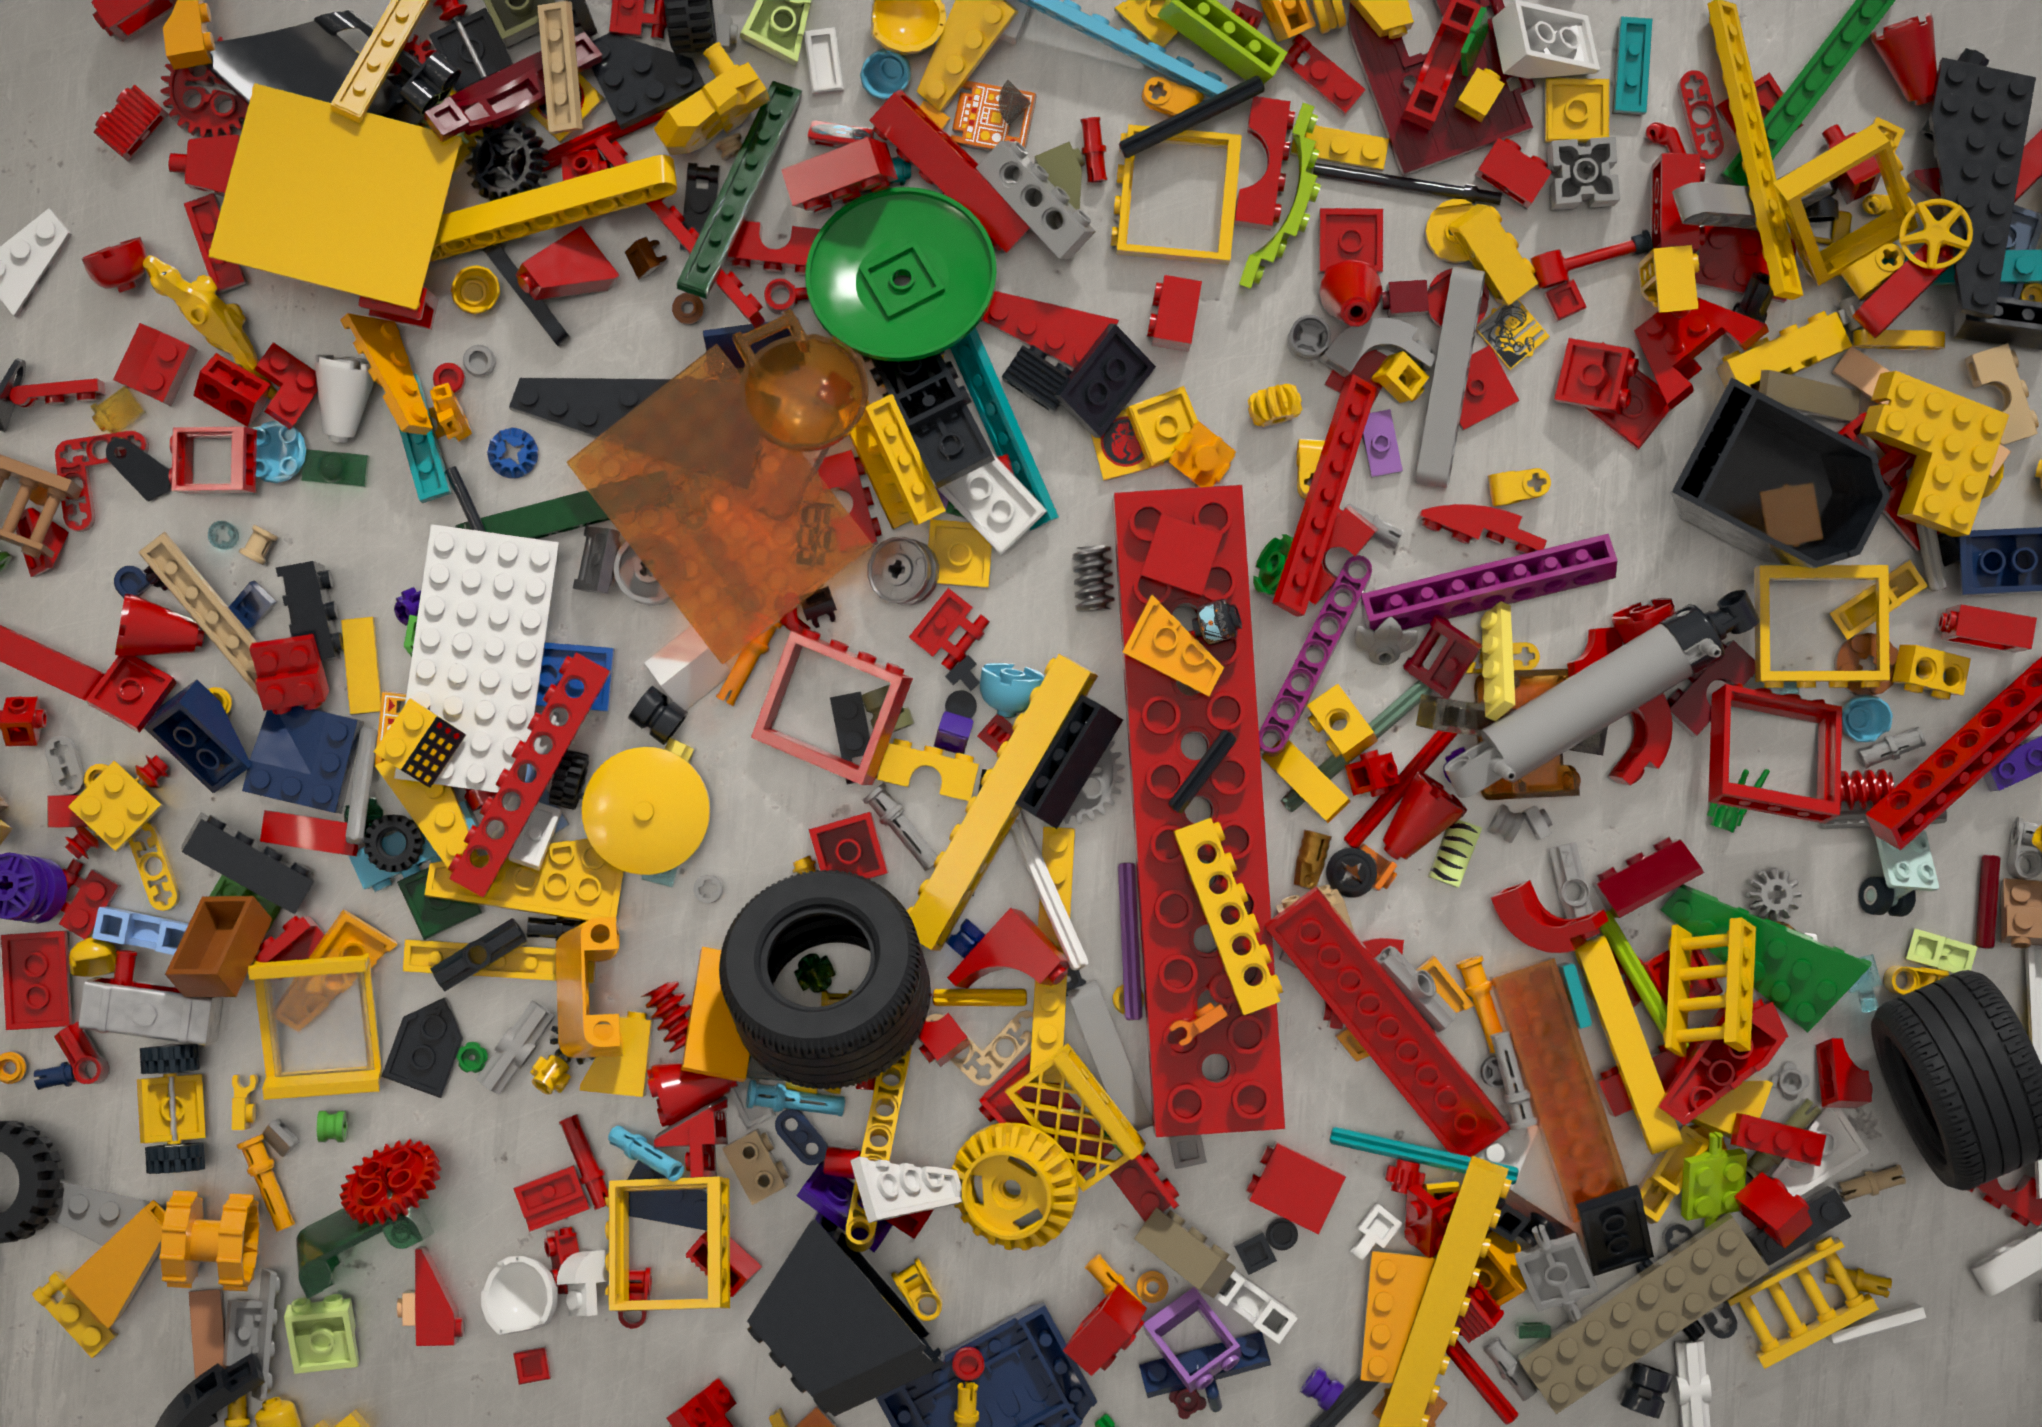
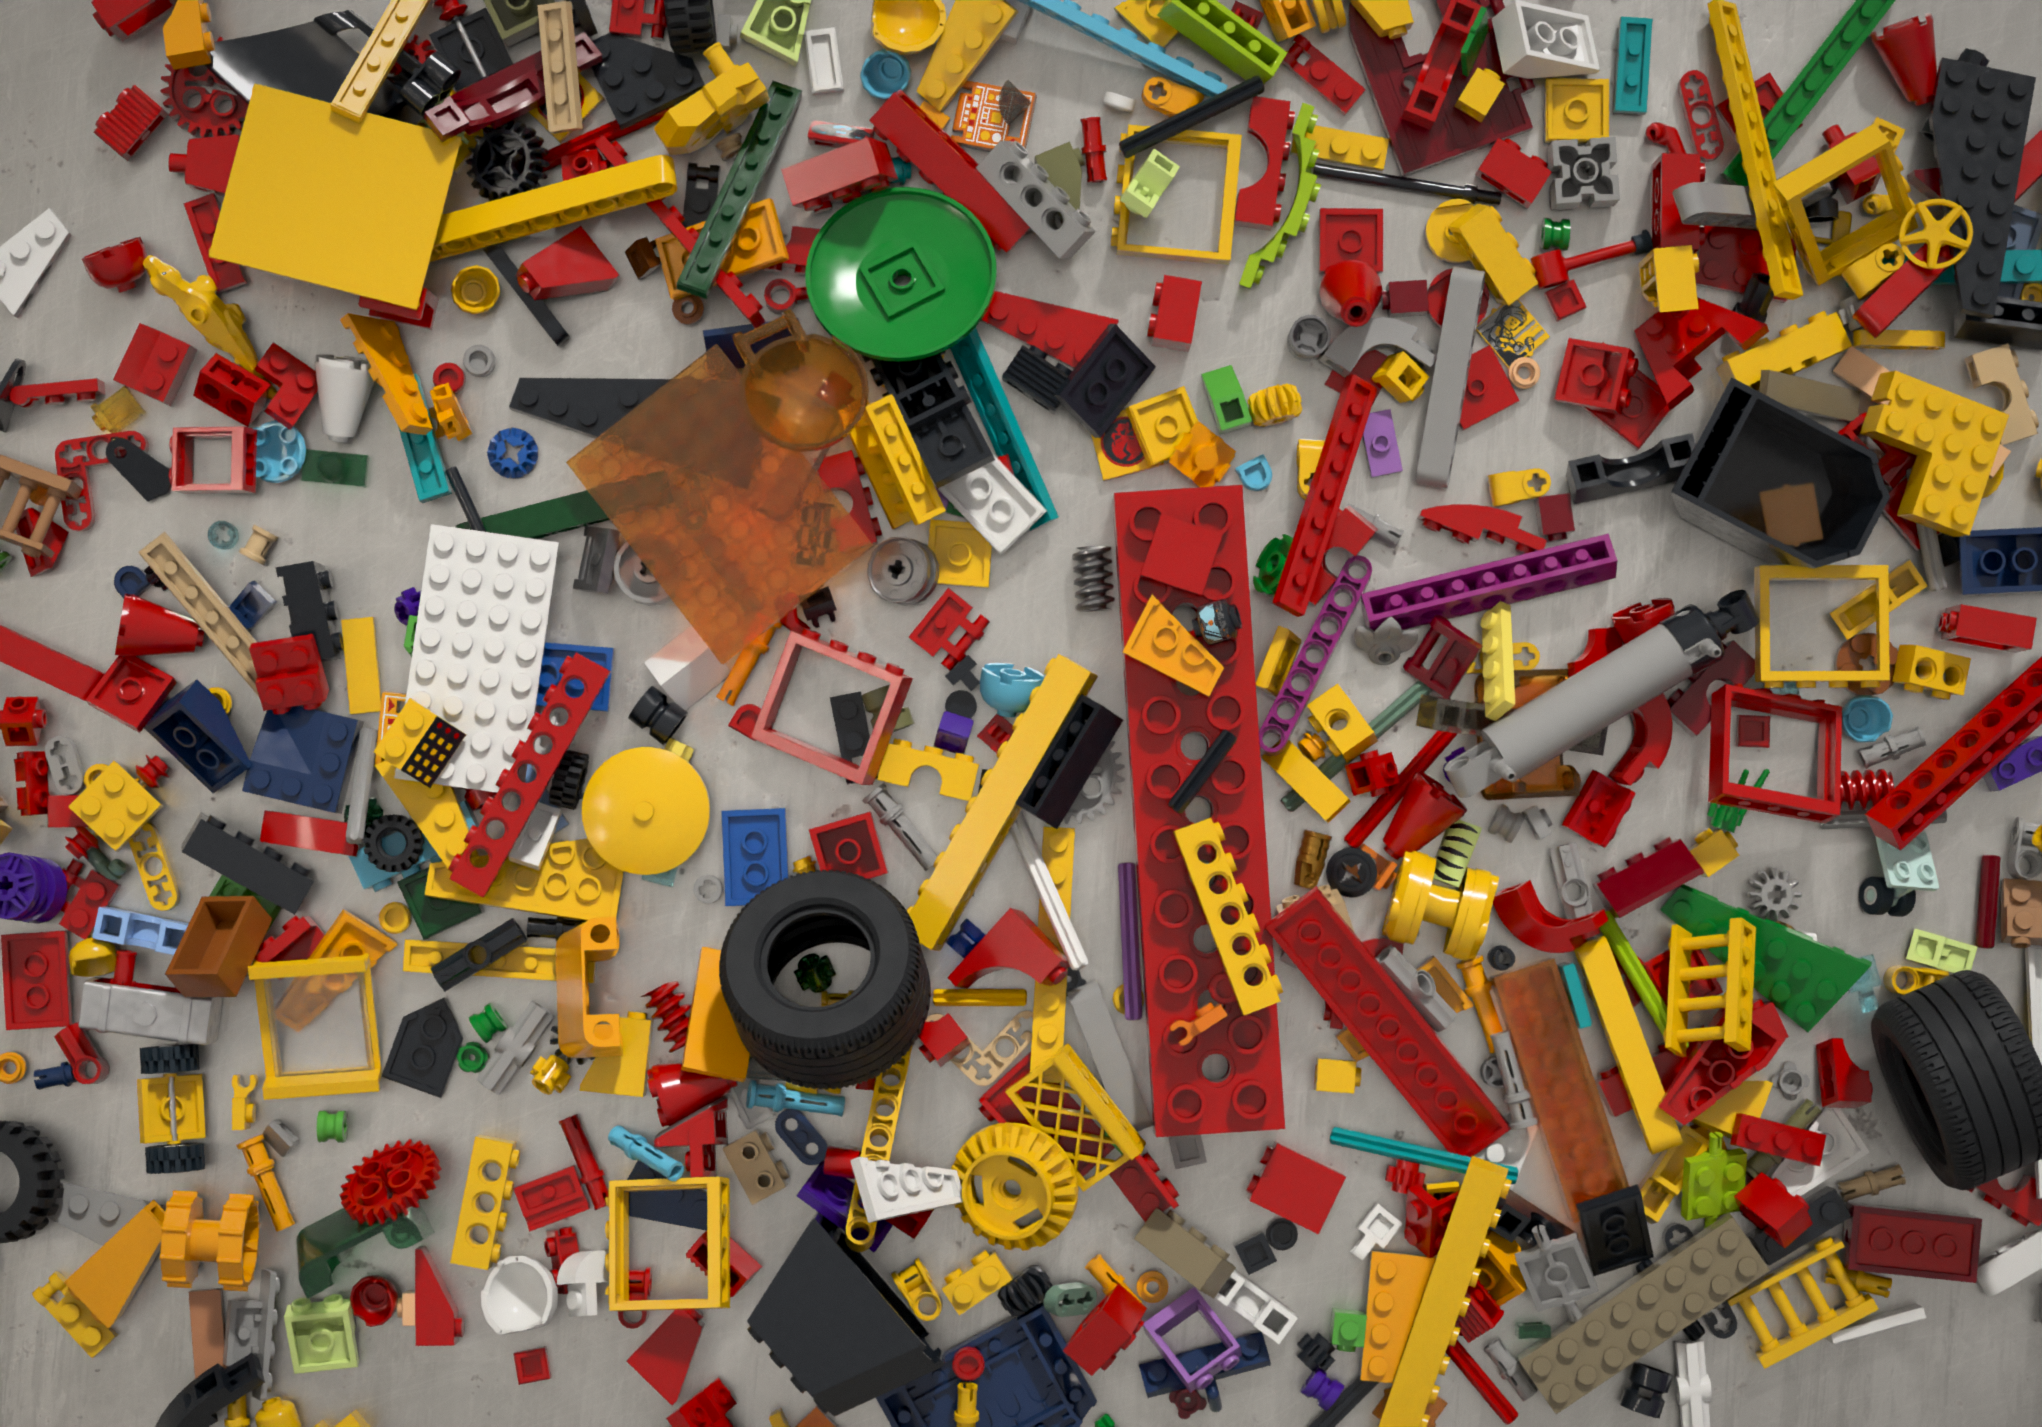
none -> red hinge [14,751,50,816]
none -> sand green arm [85,847,126,881]
none -> red hair [350,1275,399,1327]
none -> yellow tile [379,902,412,934]
none -> yellow brick [450,1134,520,1270]
none -> green wheel [468,1003,508,1043]
none -> red slope [626,1309,705,1406]
none -> light orange tile [655,198,789,300]
none -> blue plate [722,808,789,906]
none -> red tile [728,704,761,742]
none -> yellow brick [941,1249,1013,1315]
none -> black gear [997,1265,1053,1317]
none -> sand green beam [1044,1282,1097,1317]
none -> white tile [1103,91,1136,113]
none -> yellowish green brick [1120,149,1180,218]
none -> bright green slope [1201,365,1252,435]
none -> medium azure tile [1235,454,1272,492]
none -> yellow plate [1256,625,1302,697]
none -> black gear [1296,1332,1336,1372]
none -> light orange plate [1298,733,1327,762]
none -> yellow brick [1314,1057,1362,1094]
none -> bright green brick [1329,1308,1367,1352]
none -> yellow piece [1381,851,1499,961]
none -> black pin [1487,945,1515,971]
none -> light nougat plate [1508,357,1540,389]
none -> dark red brick [1534,493,1575,542]
none -> green wheel [1541,218,1570,251]
none -> red bracket [1562,769,1636,848]
none -> black arch [1566,433,1696,504]
none -> yellow brick [1689,828,1739,877]
none -> red tile [1736,715,1770,748]
none -> red brick [1841,1202,1982,1283]

